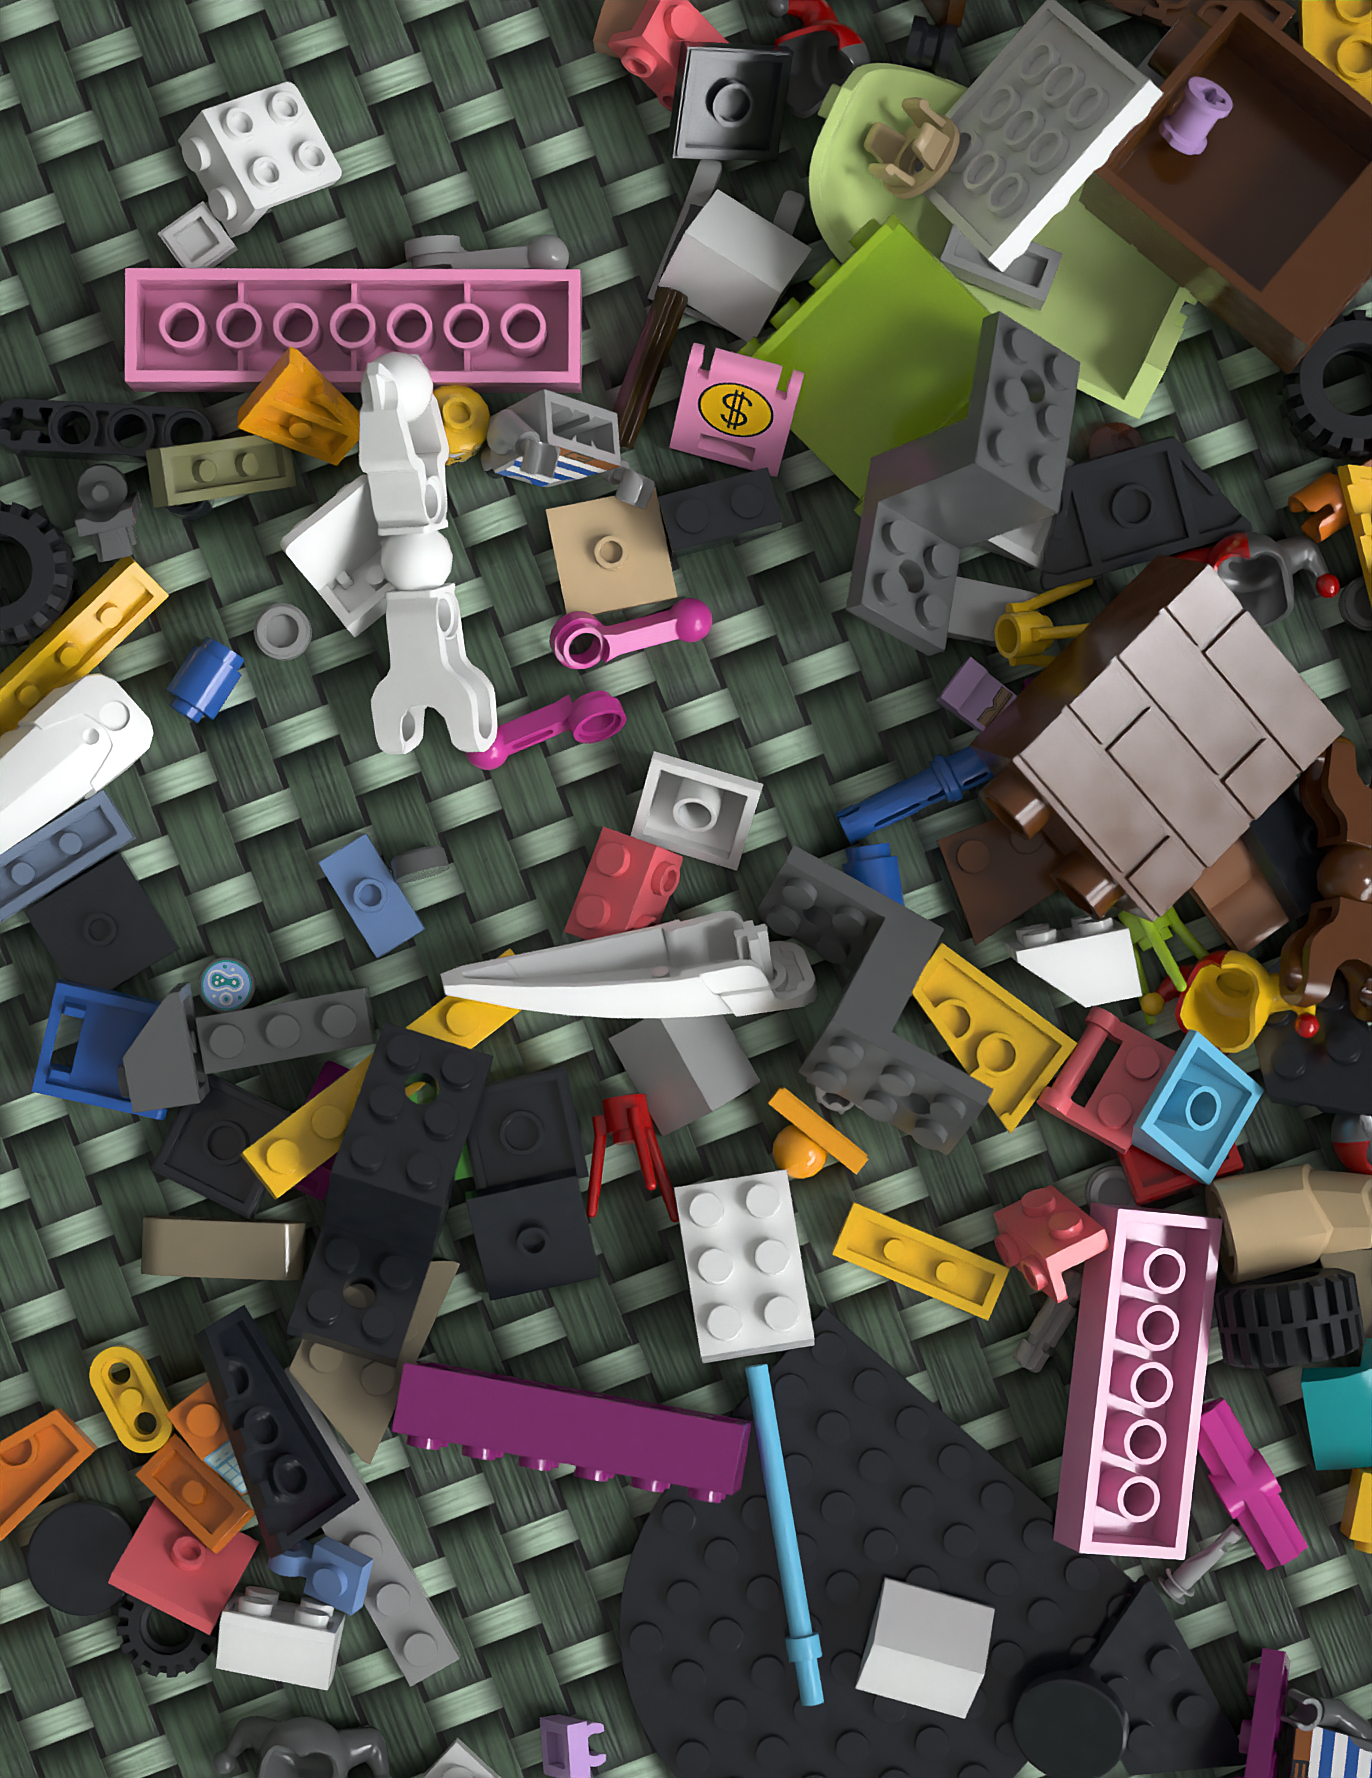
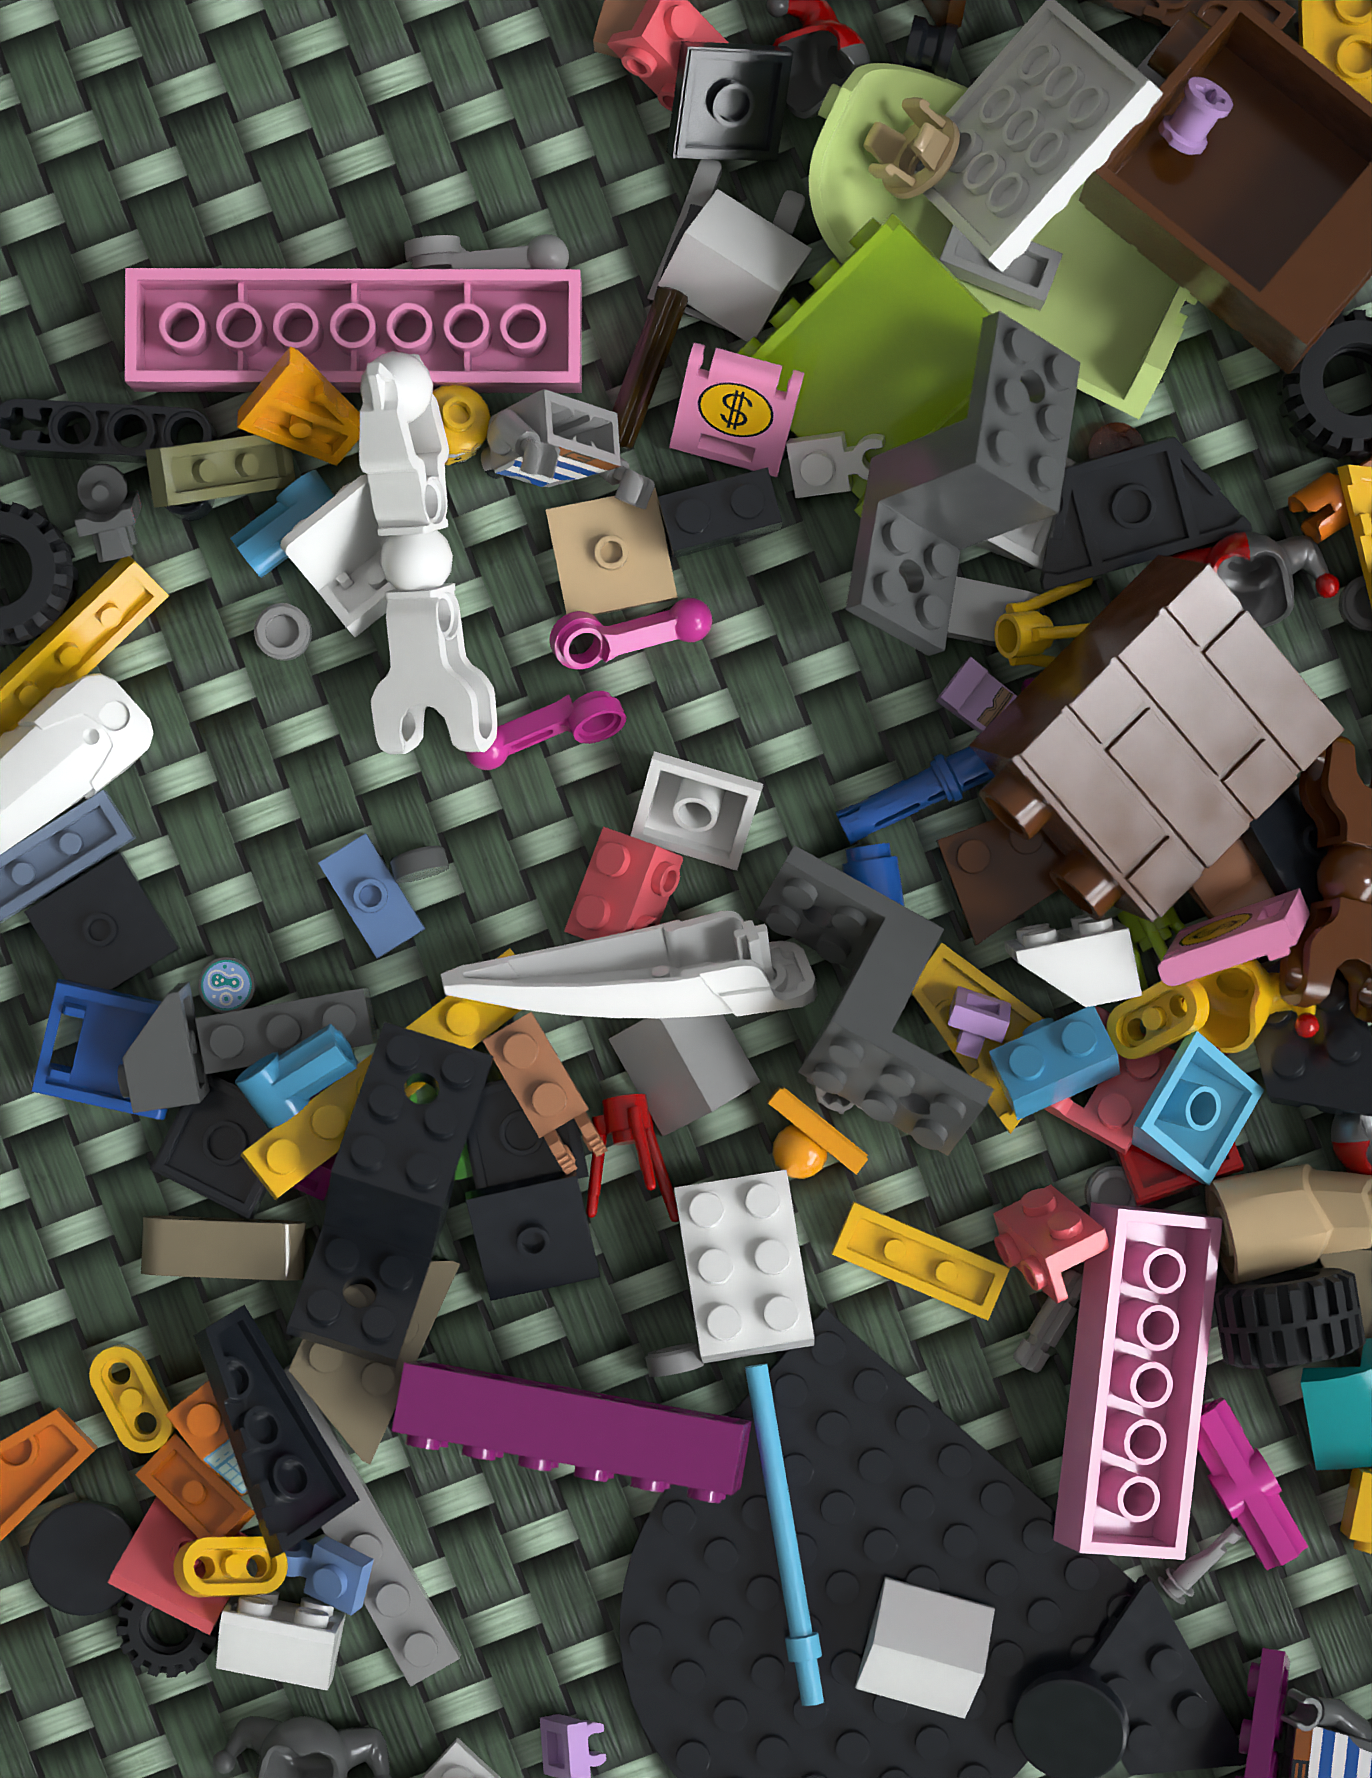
white tile [158,201,238,268] -> none
blue brick [166,636,245,724] -> none
white bracket [178,82,342,238] -> none
none -> yellow plate [173,1536,288,1598]
none -> dark azure piece [230,470,335,578]
none -> dark azure piece [235,1023,358,1129]
none -> nougat hinge [482,1012,608,1175]
none -> light grey tile [645,1343,704,1377]
none -> white plate [786,431,885,498]
none -> lavender tile [948,986,1011,1059]
none -> dark azure brick [989,1006,1120,1120]
none -> yellow plate [1107,979,1209,1059]
none -> bright pink container [1158,888,1310,986]

